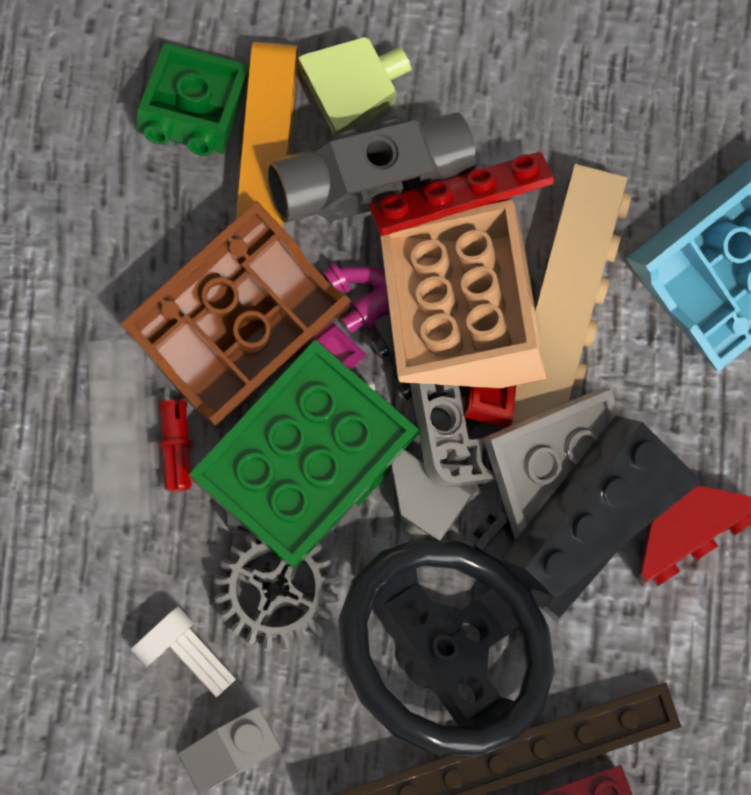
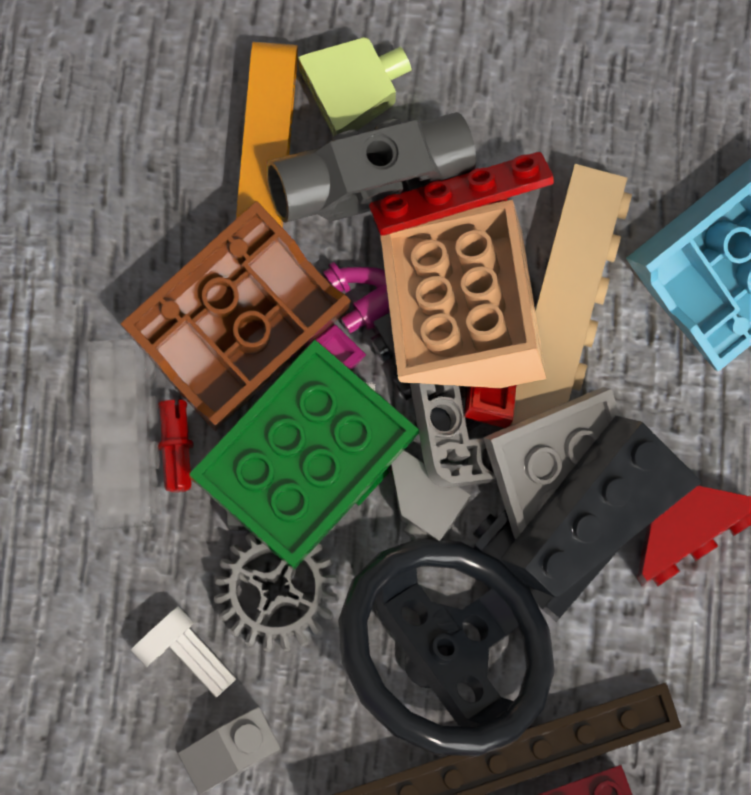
green plate [137,42,250,156] -> none

